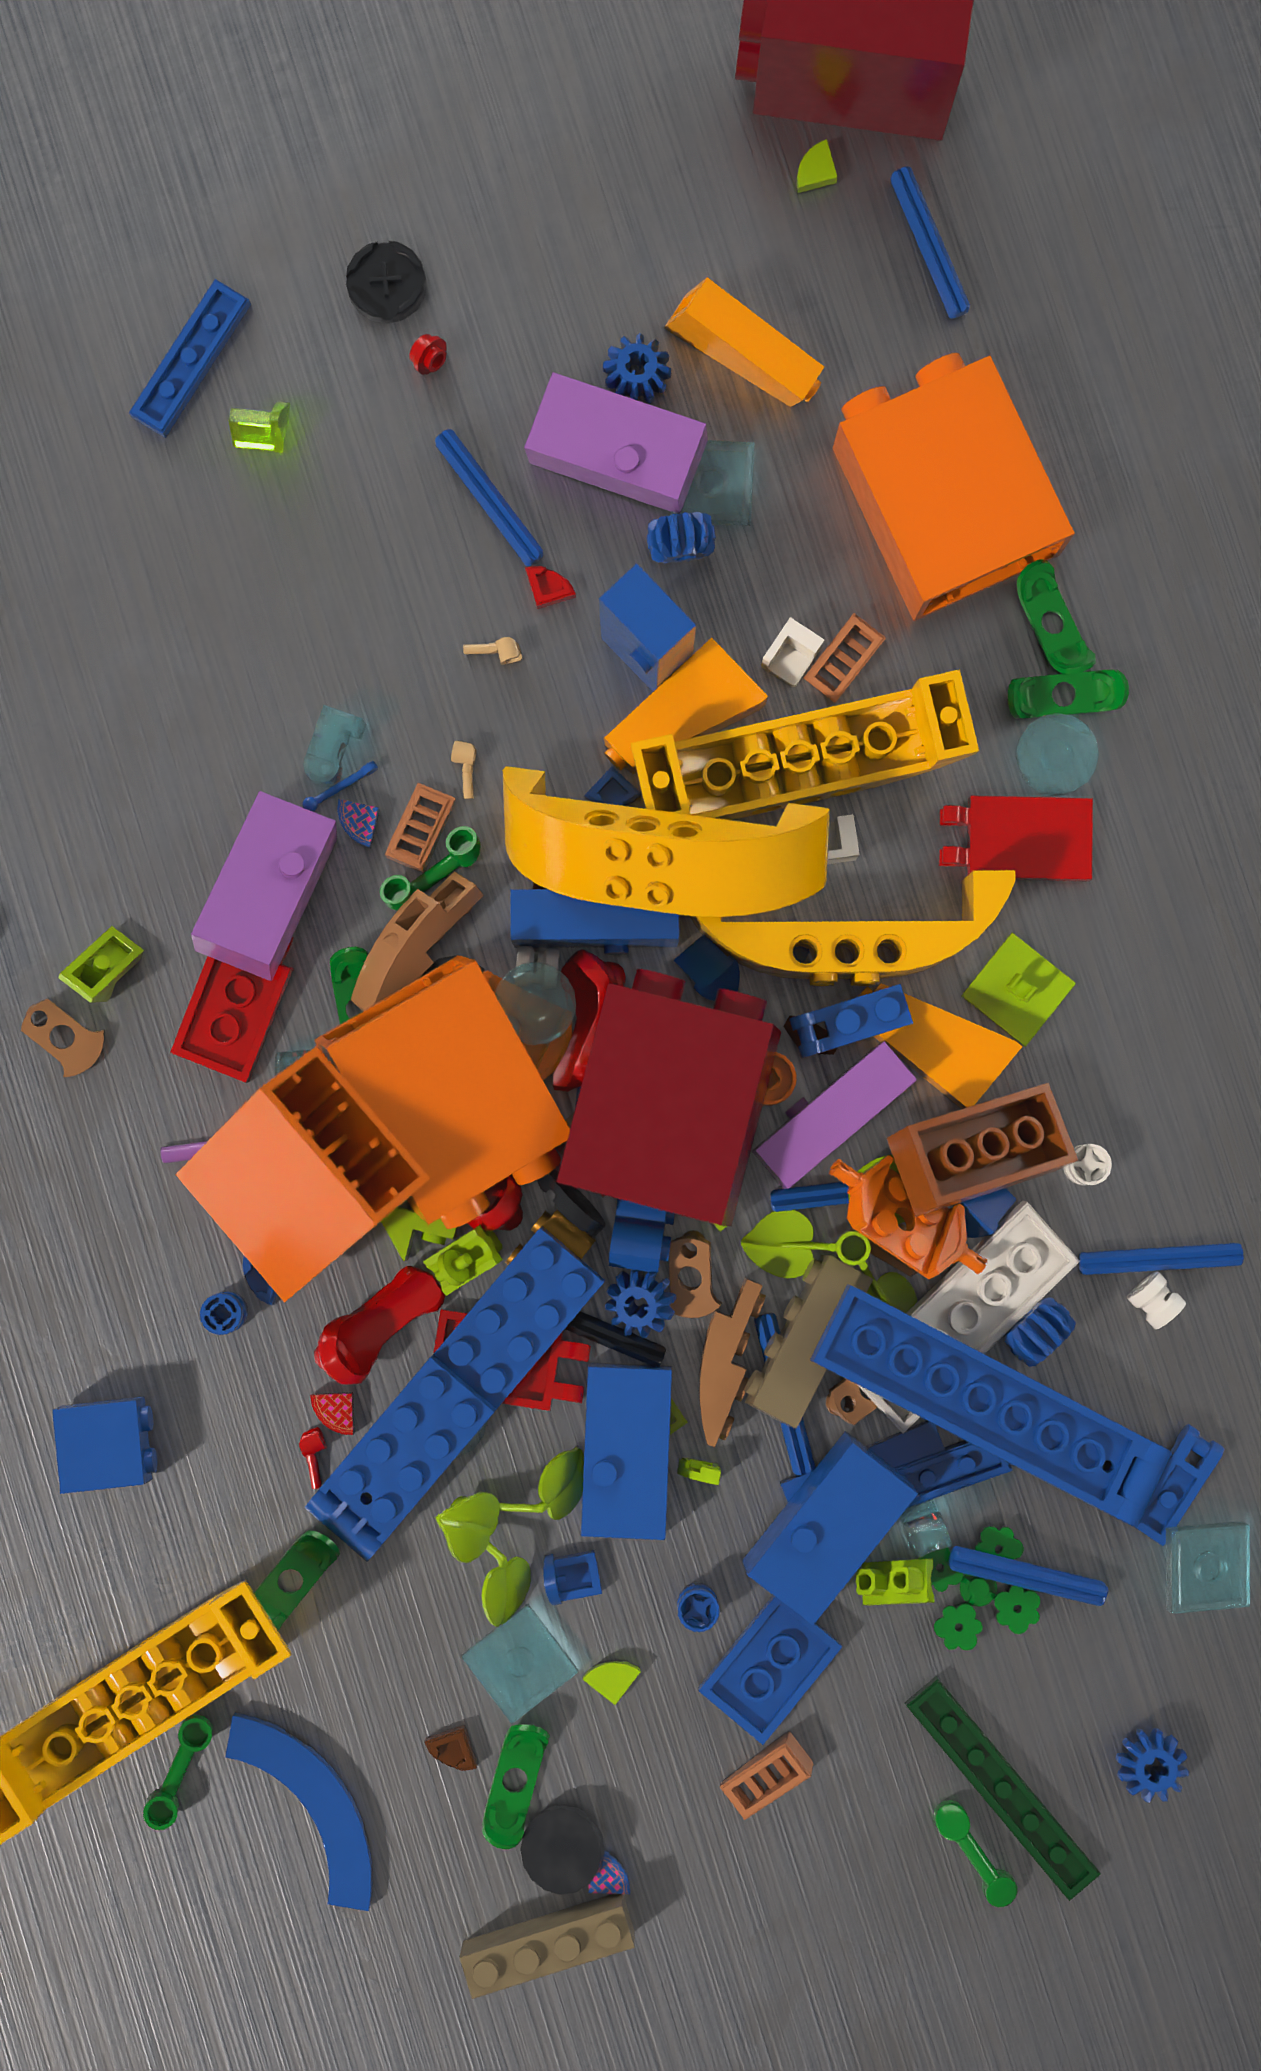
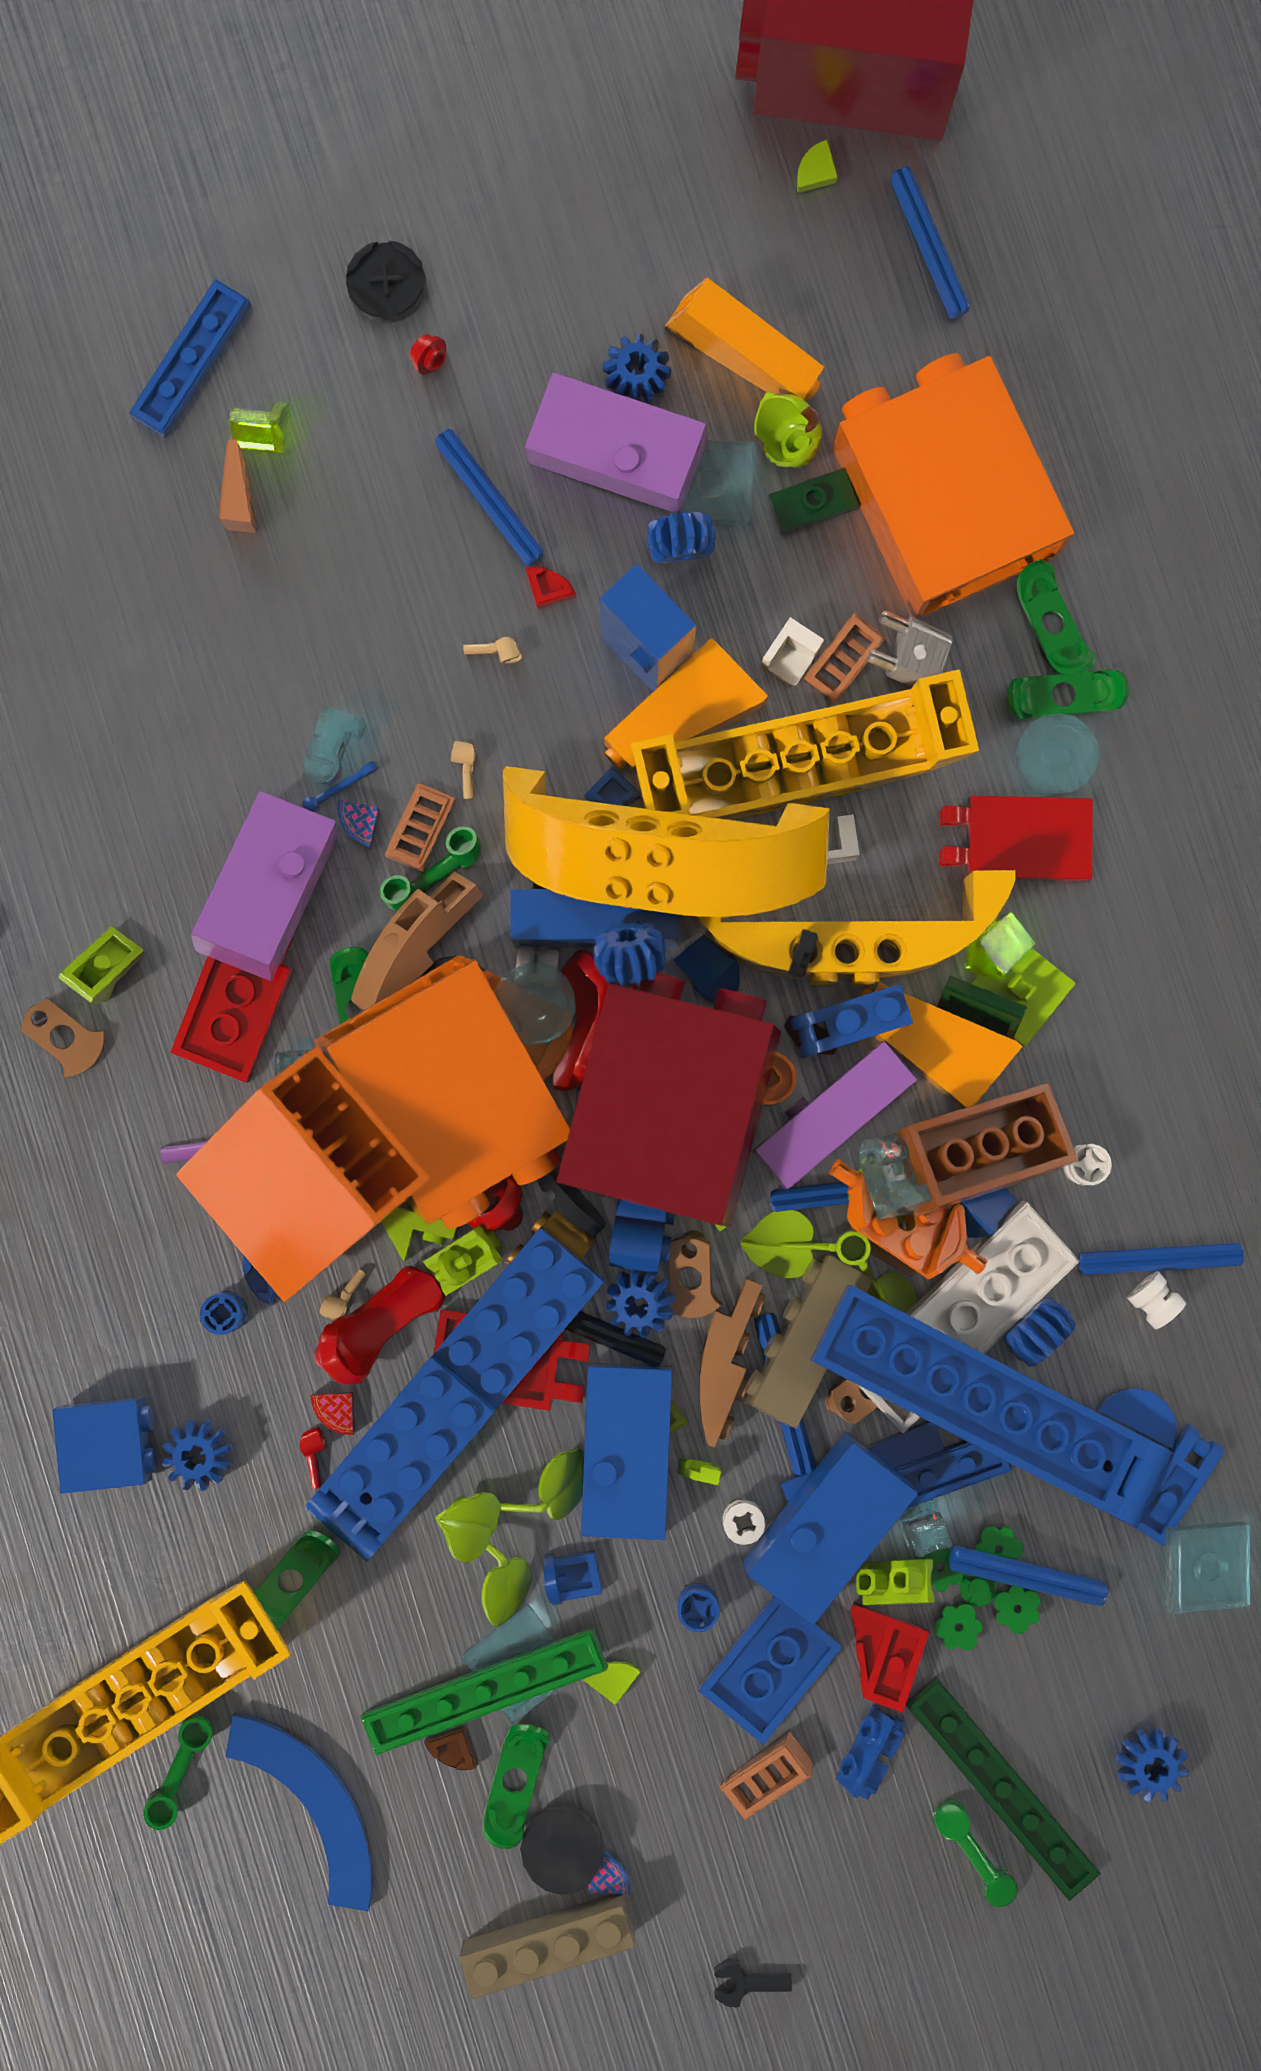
none -> blue gear [161,1419,233,1491]
none -> nougat slope [219,439,257,533]
none -> tan hand [320,1269,367,1320]
none -> green tile [360,1627,608,1756]
none -> blue gear [593,920,666,987]
none -> black bar [714,1959,792,2007]
none -> white wheel [722,1498,765,1545]
none -> lime hair [754,391,823,469]
none -> dark green plate [768,468,859,536]
none -> black tile [788,929,818,978]
none -> blue hinge [836,1705,906,1799]
none -> red wing [851,1602,930,1713]
none -> clear light blue leg [859,1134,932,1220]
none -> light grey piece [867,610,952,687]
none -> dark green plate [937,975,1027,1040]
none -> clear neon green tile [966,912,1035,978]
none -> blue tile [1096,1387,1177,1449]

